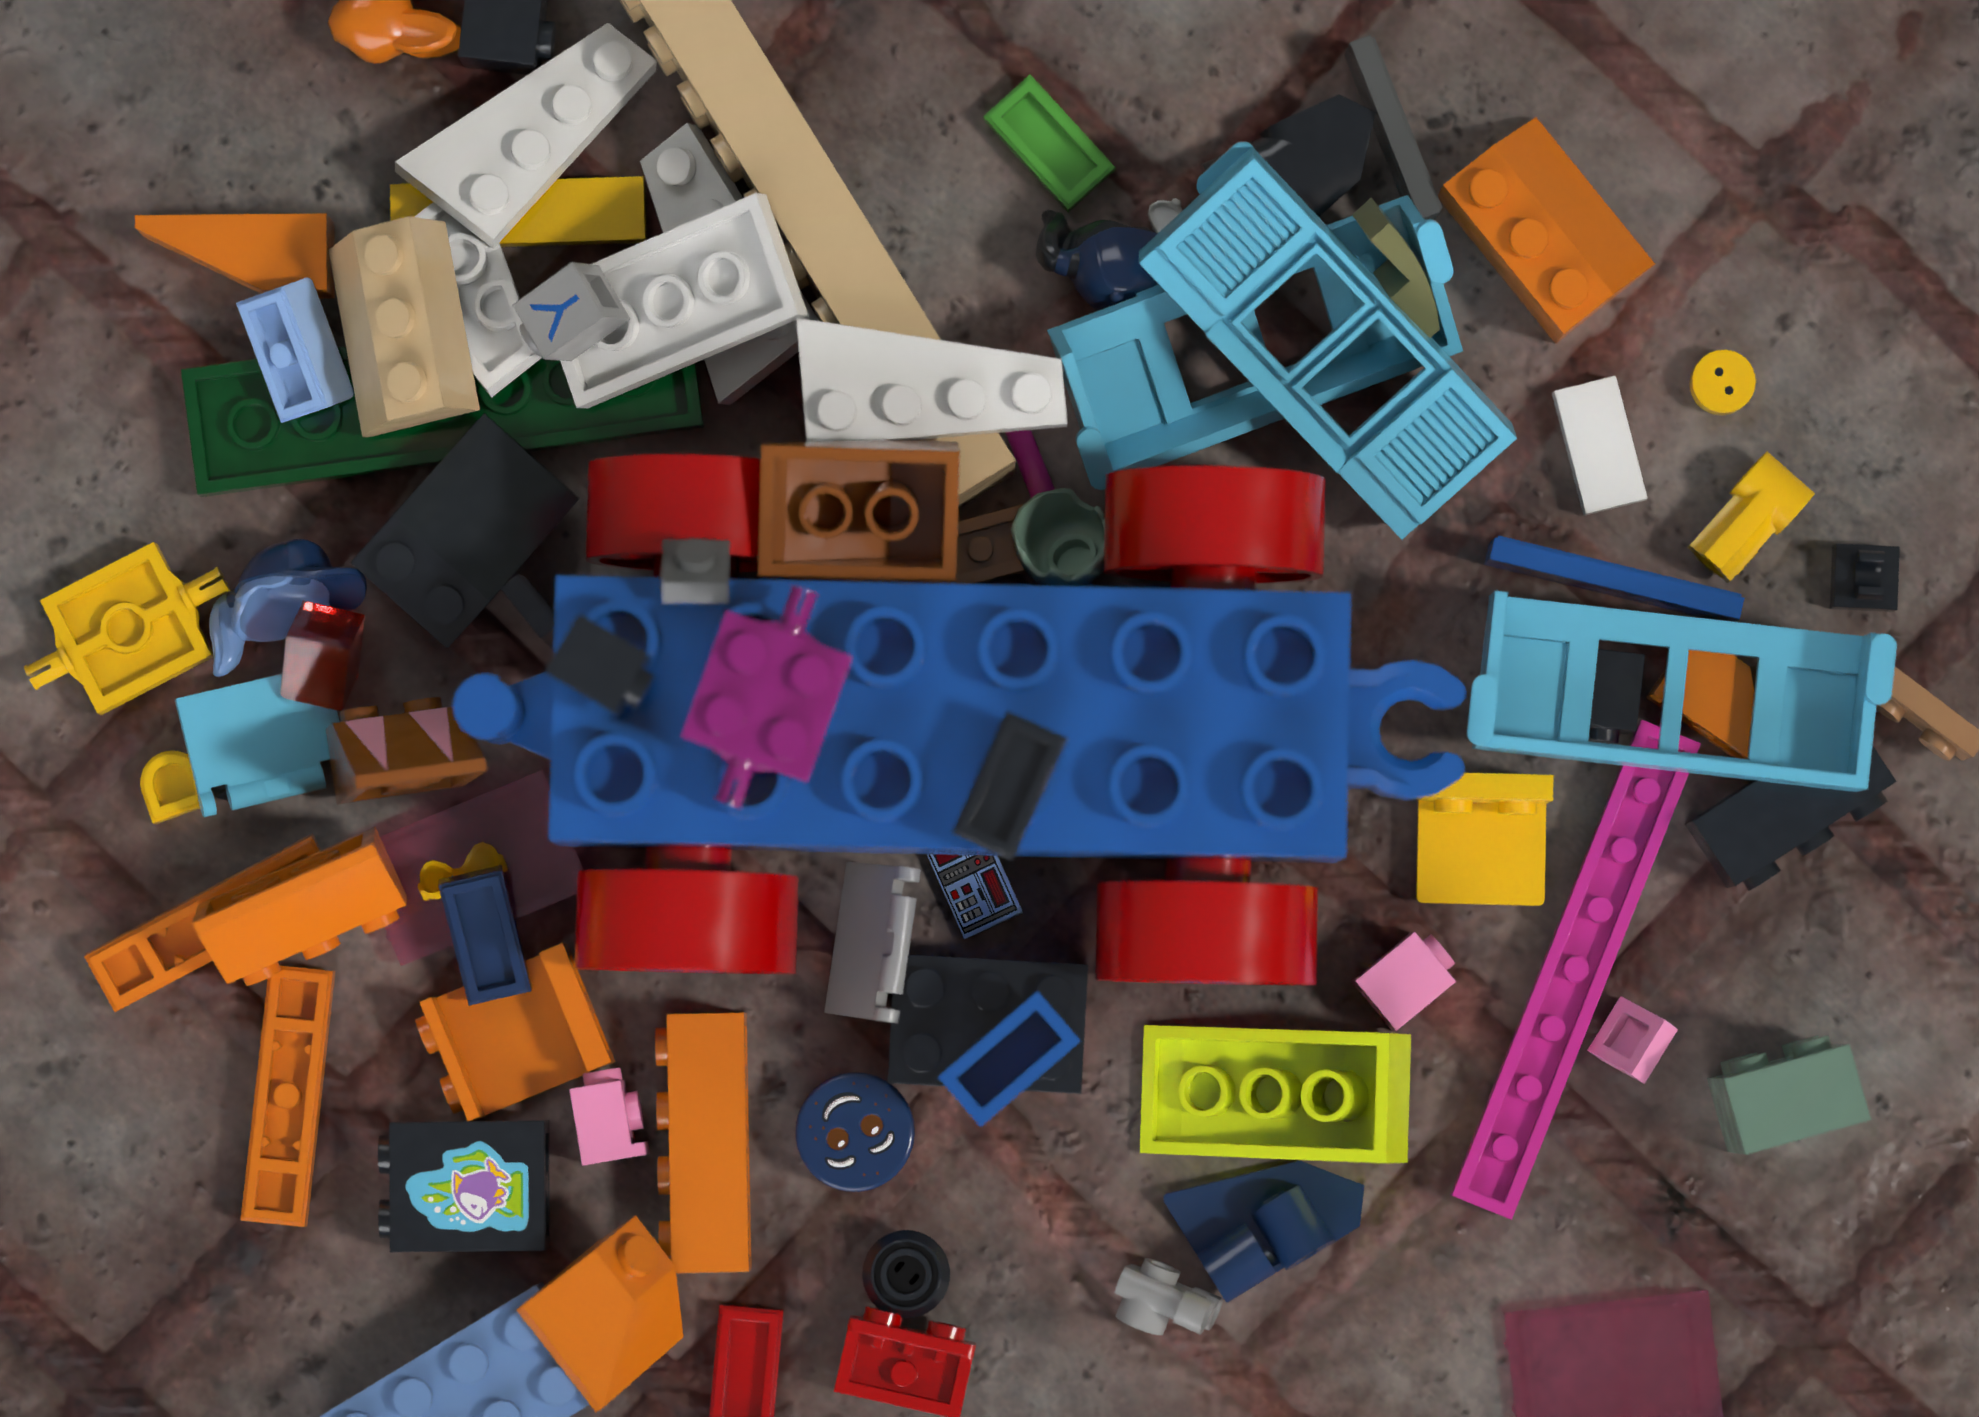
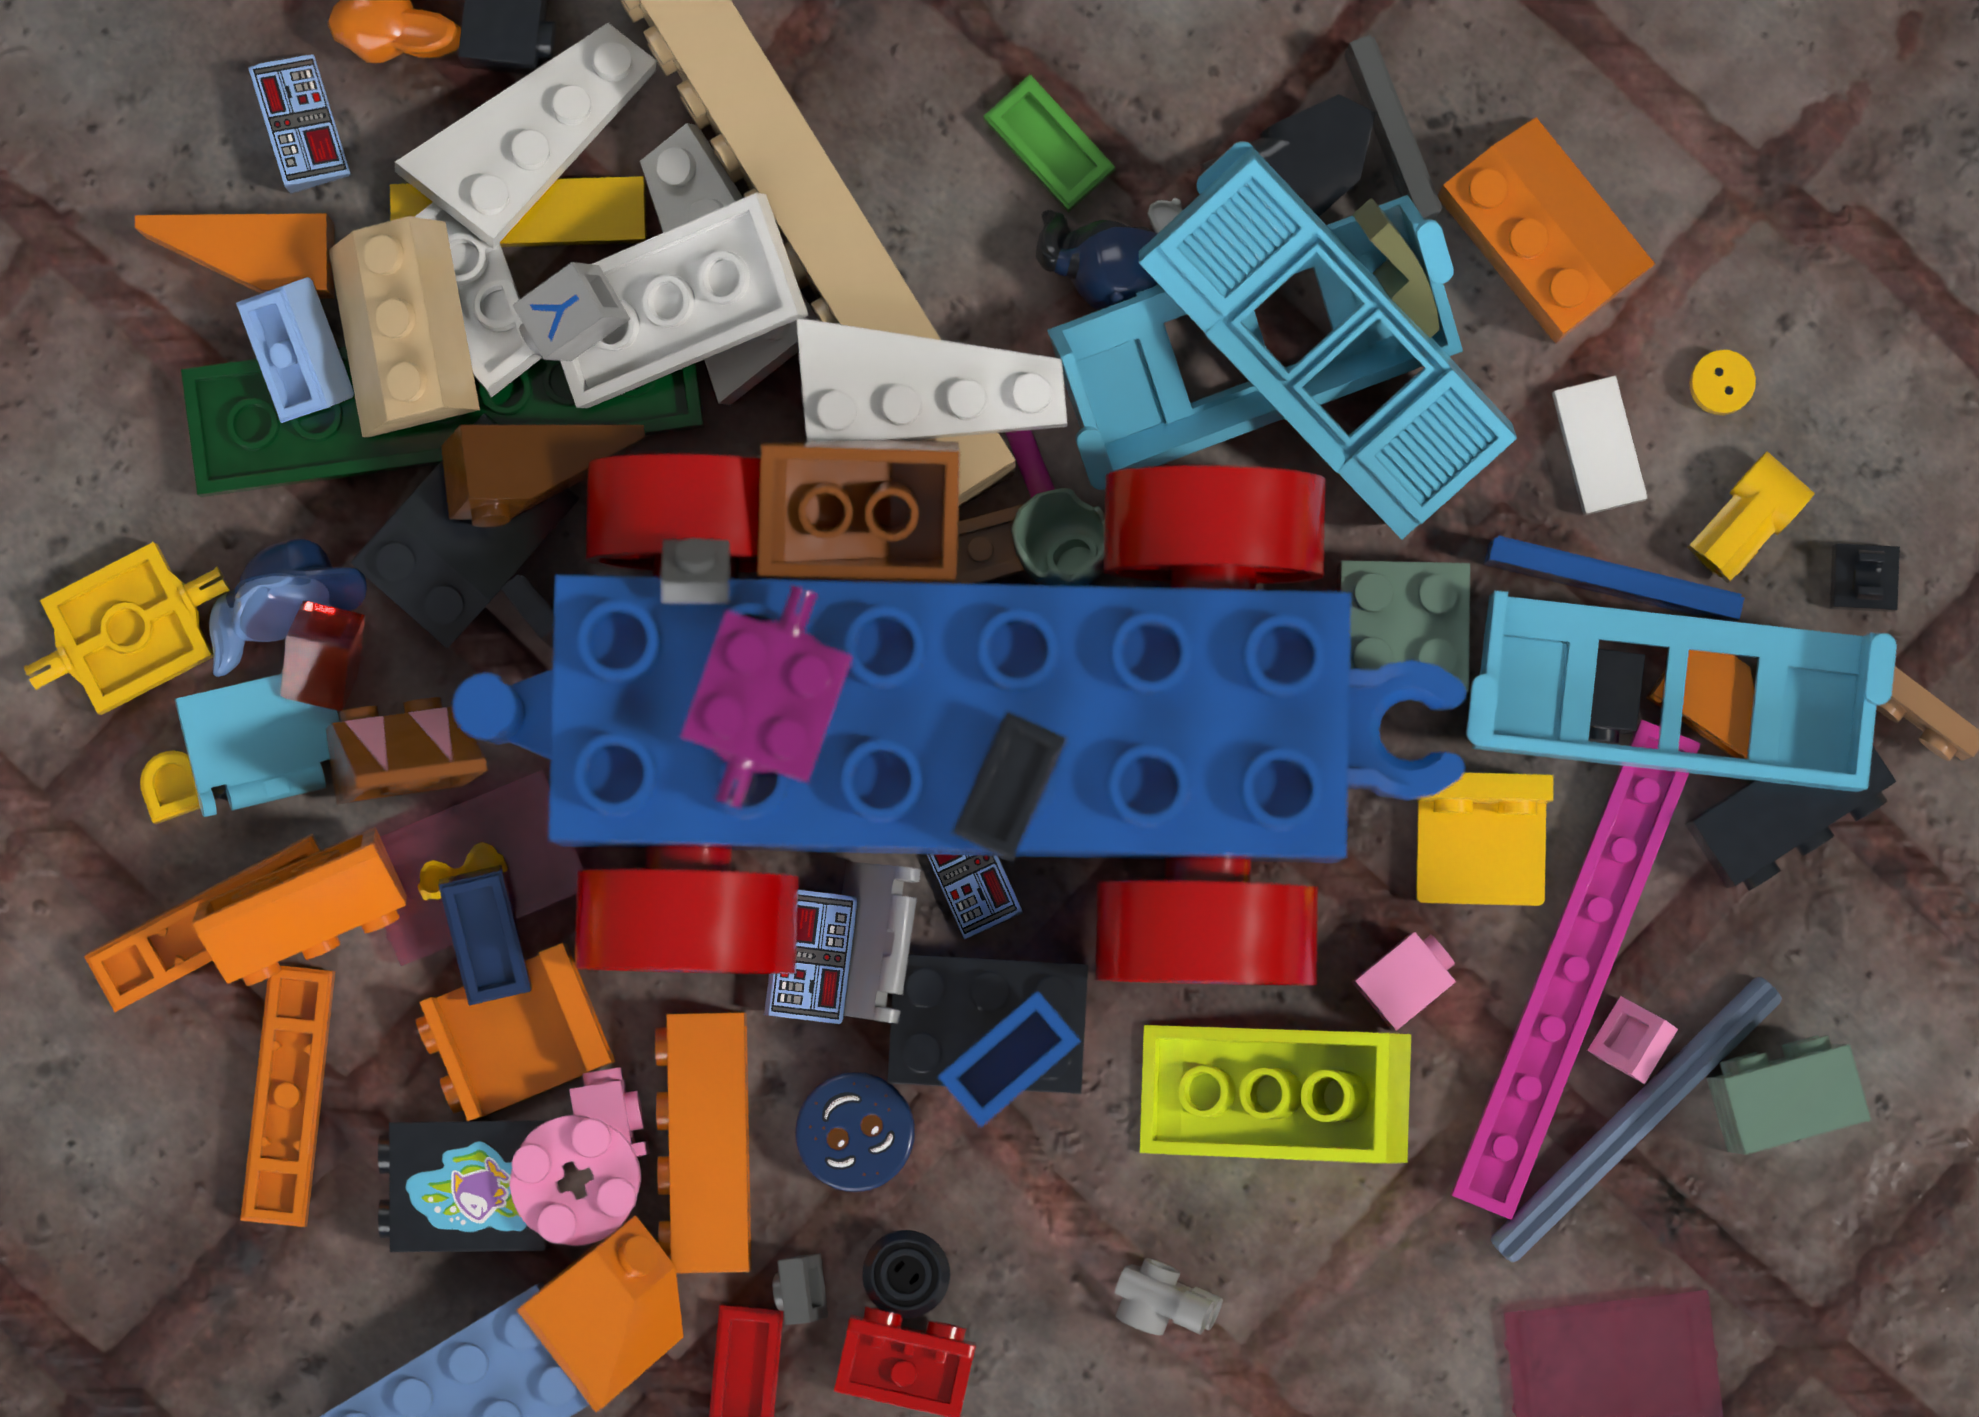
black brick [544,614,656,717] -> none
dark blue panel [1163,1160,1365,1303] -> none
none -> slope [248,54,351,194]
none -> reddish brown slope [441,425,645,527]
none -> bright pink plate [510,1115,641,1246]
none -> slope [764,890,857,1024]
none -> dark grey plate [773,1253,828,1325]
none -> sand green brick [1336,561,1470,693]
none -> sand blue axle [1491,977,1782,1262]

